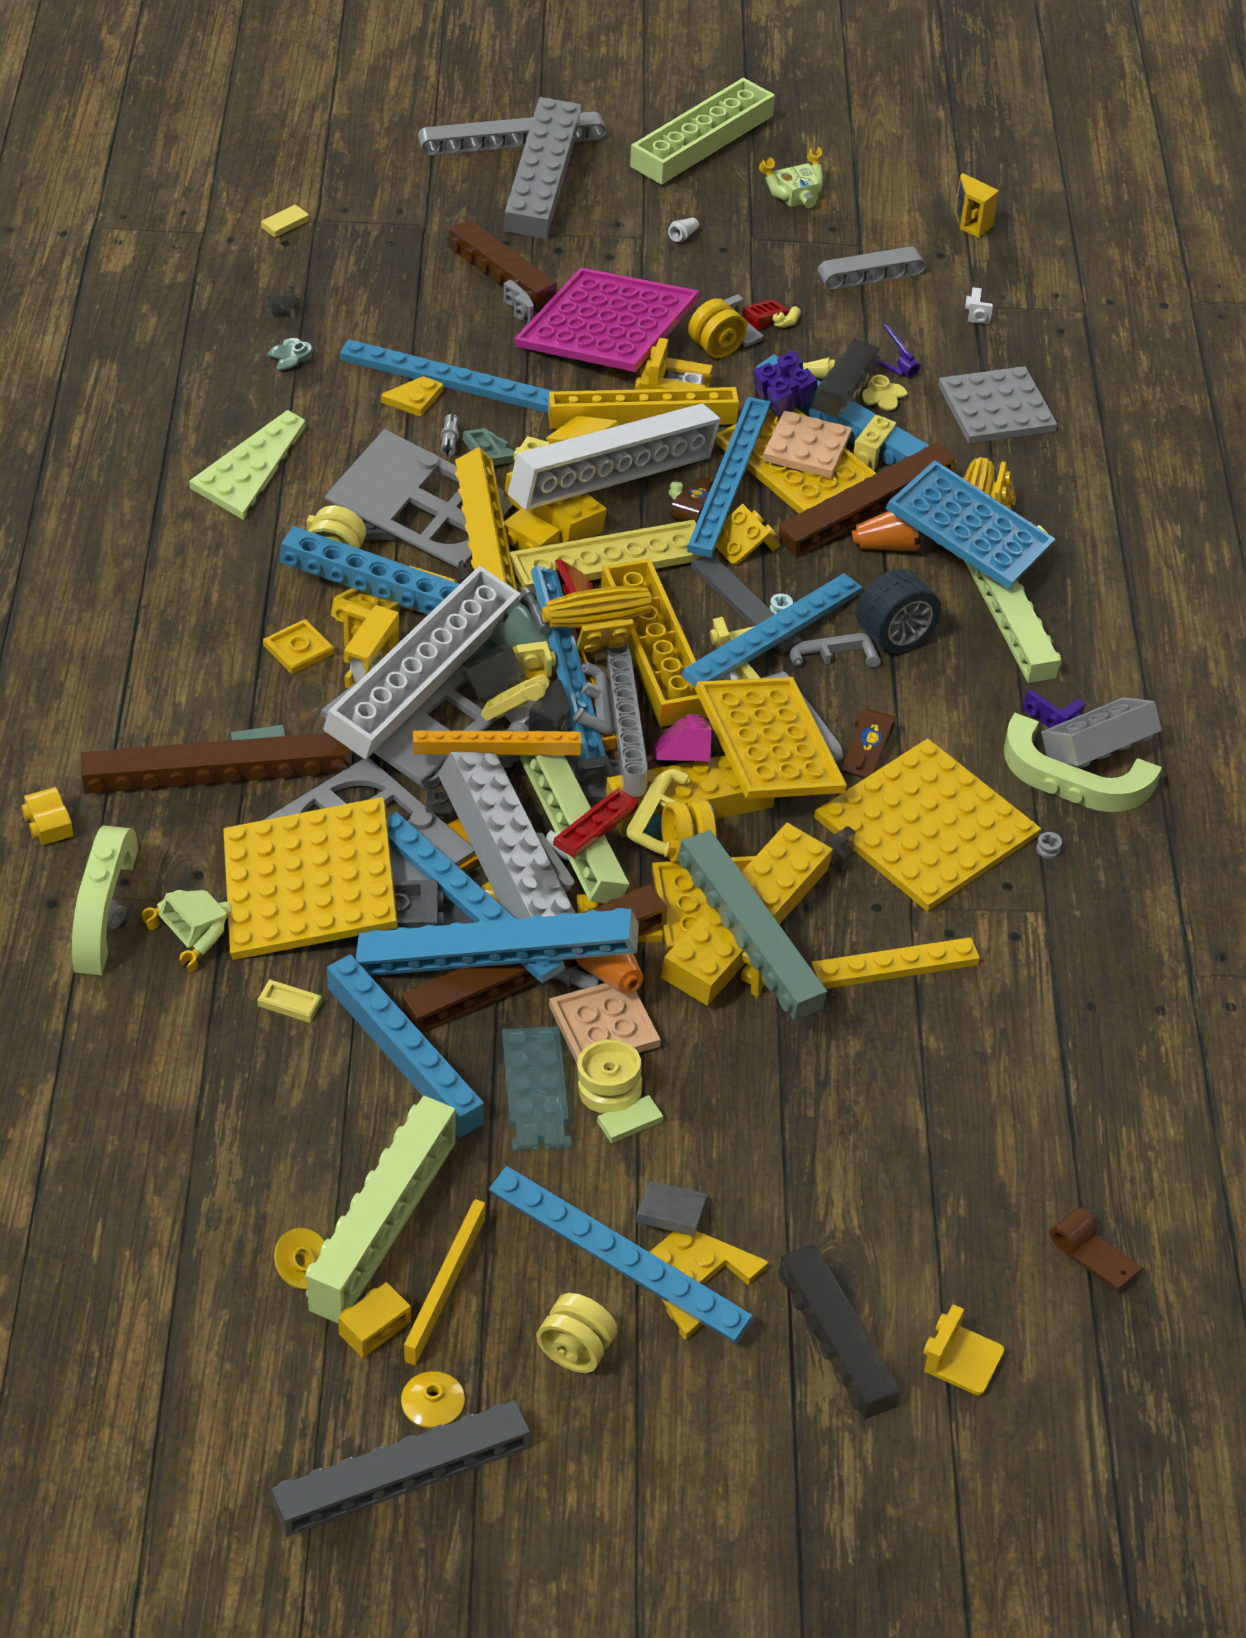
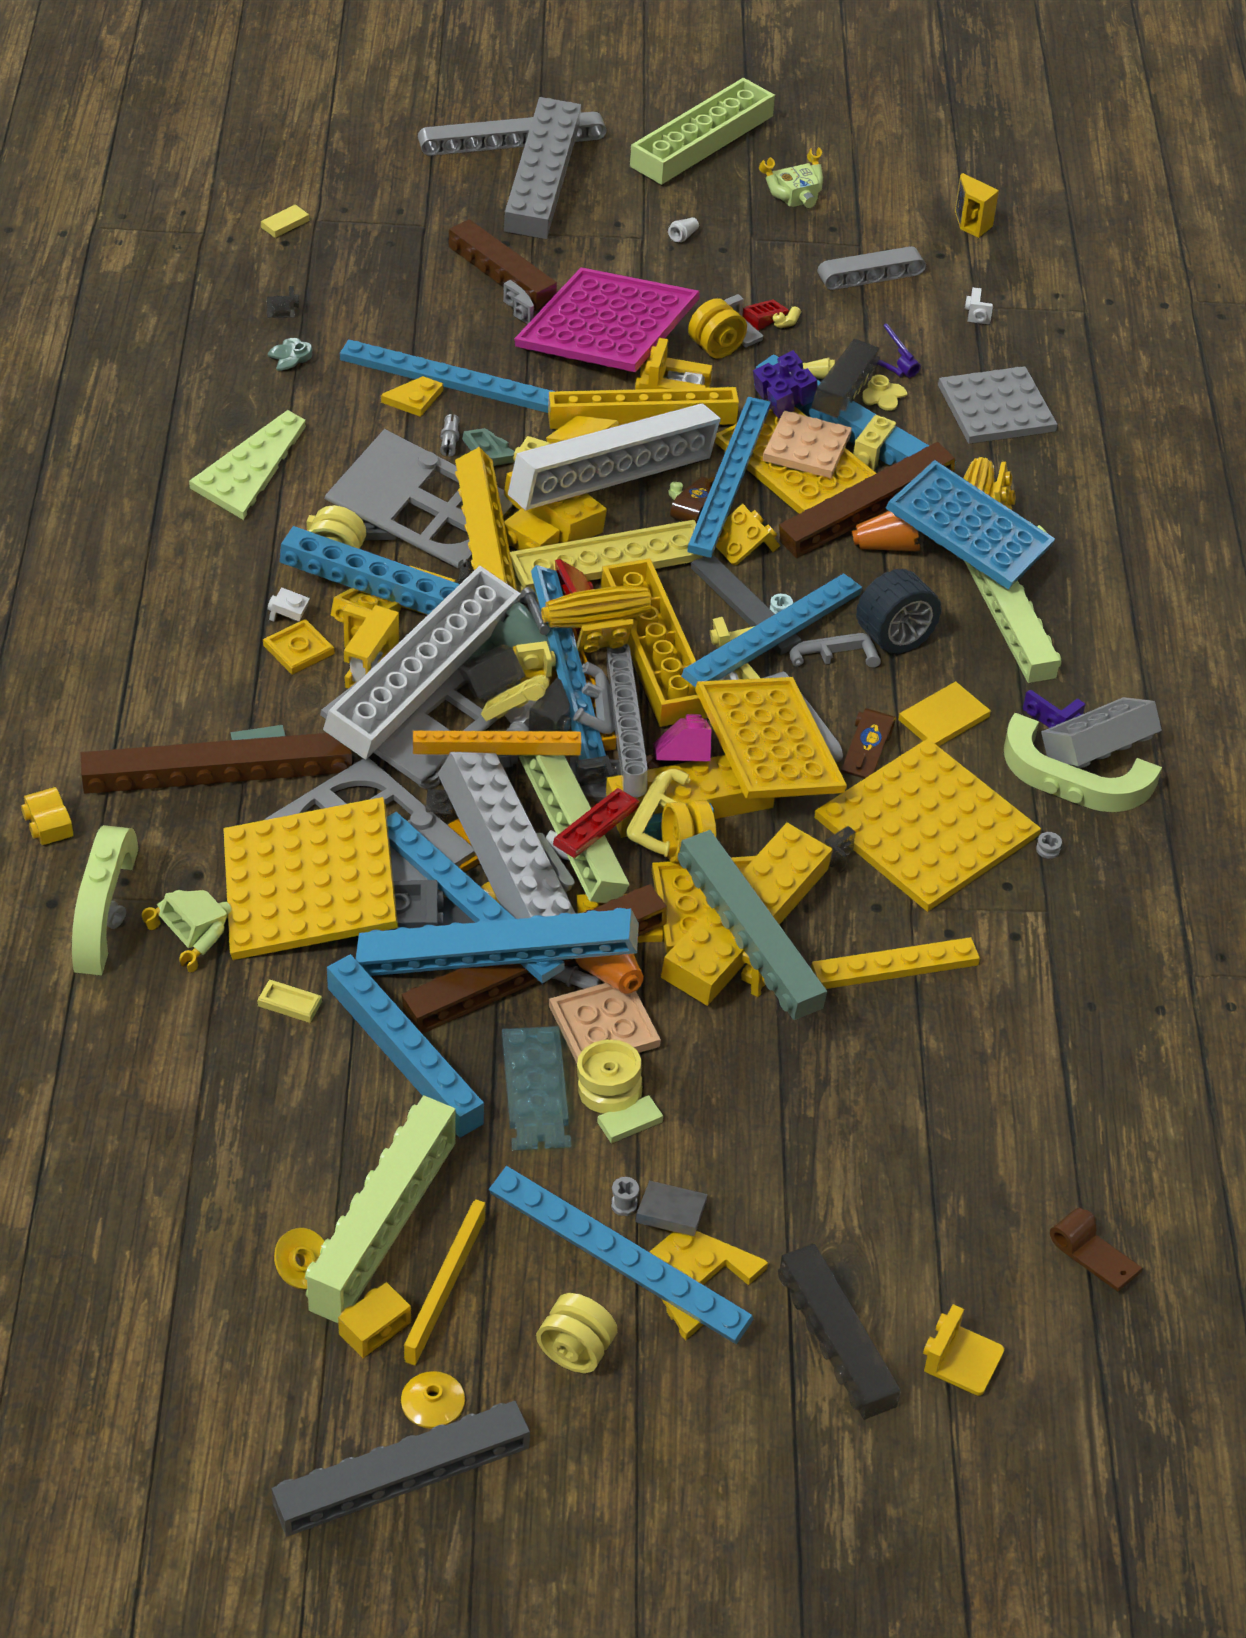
none -> white bracket [268,587,310,622]
none -> light grey bush [611,1177,639,1216]
none -> yellow tile [898,681,991,747]

